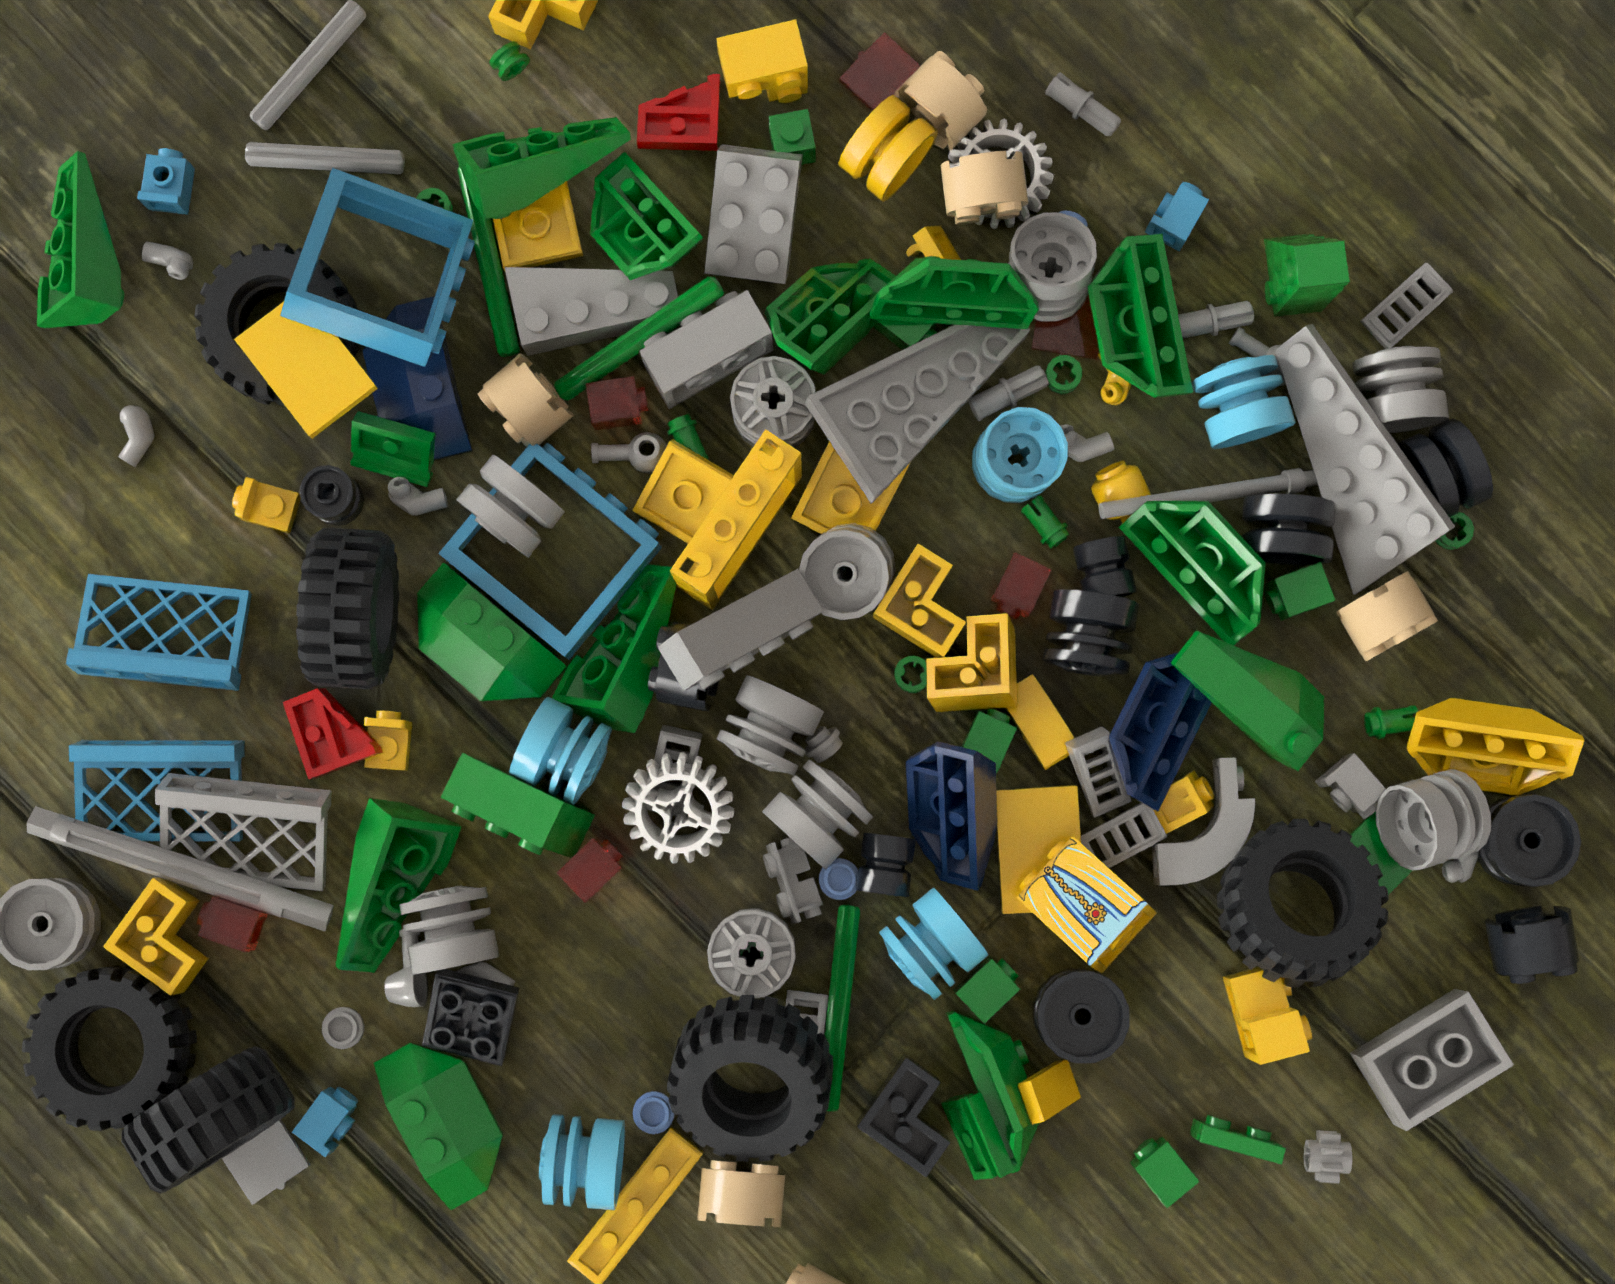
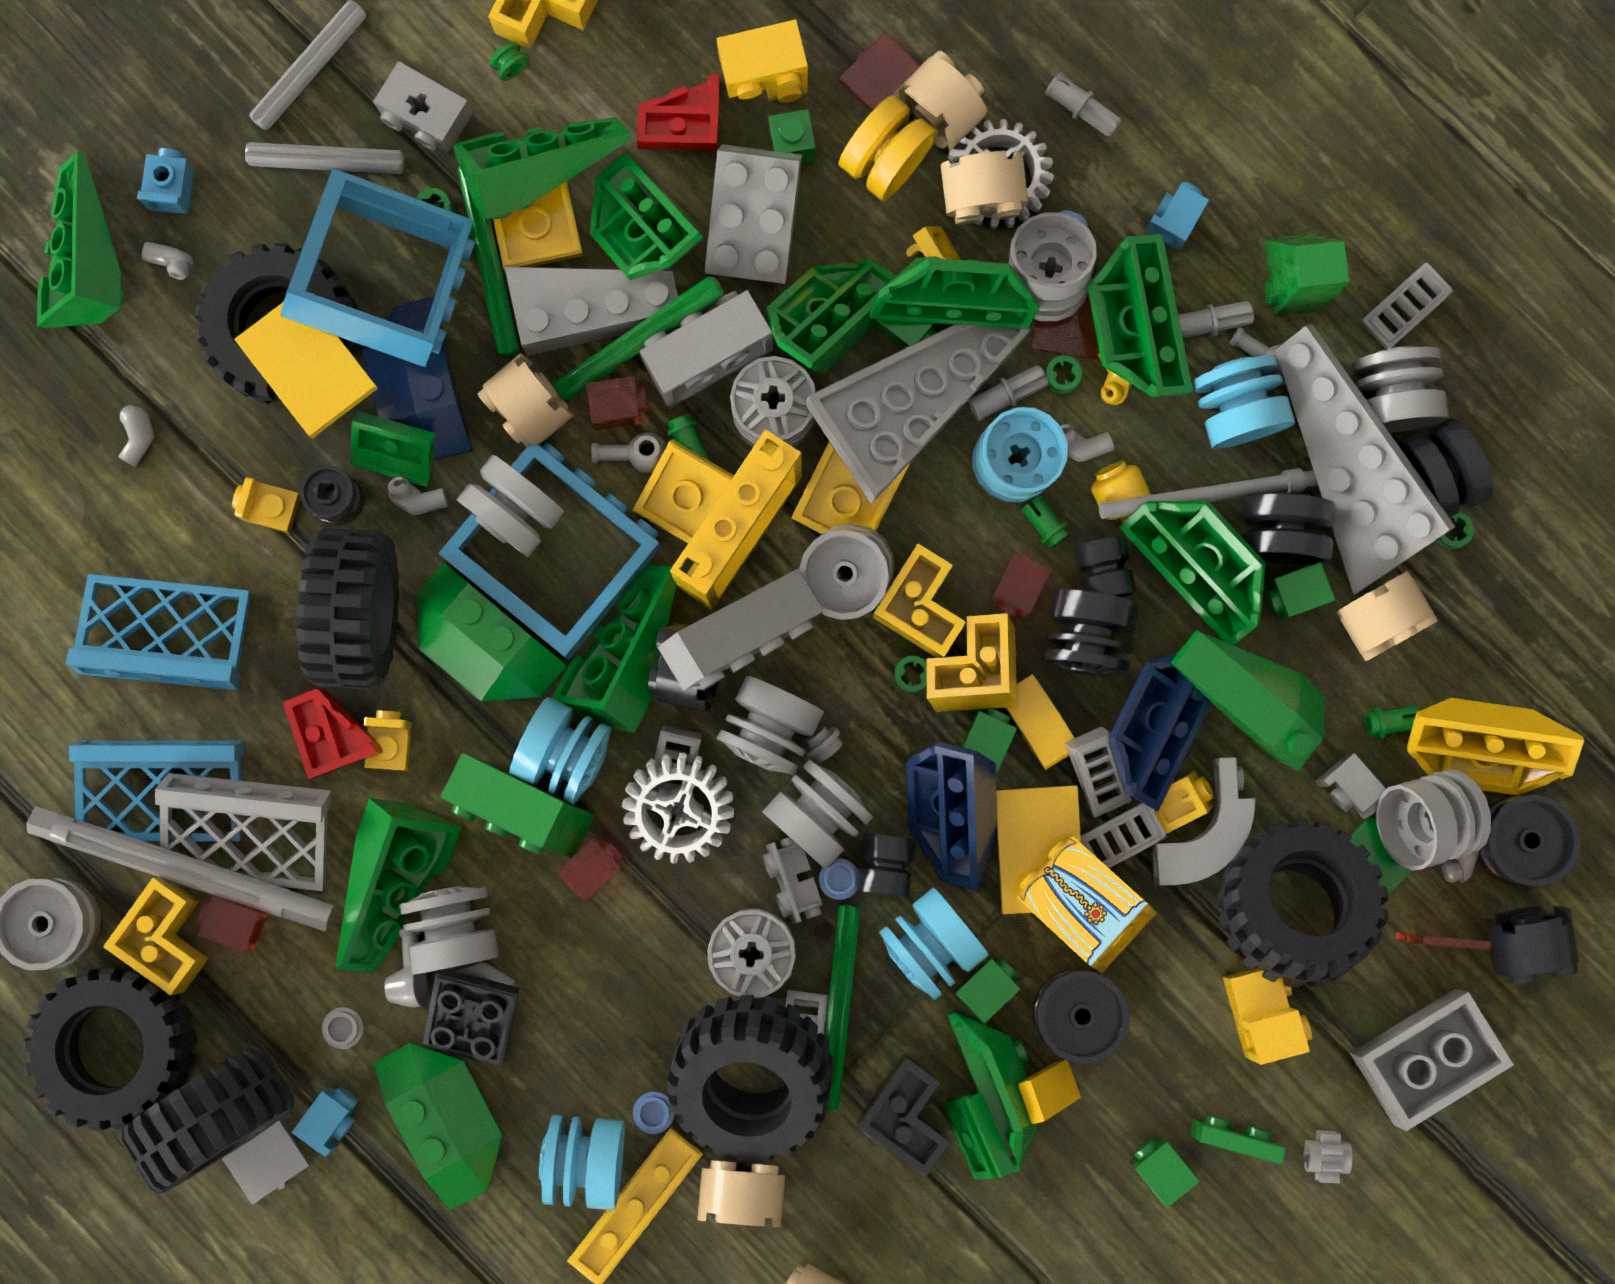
none -> light grey brick [373,61,473,153]
none -> clear red piece [1396,932,1491,950]

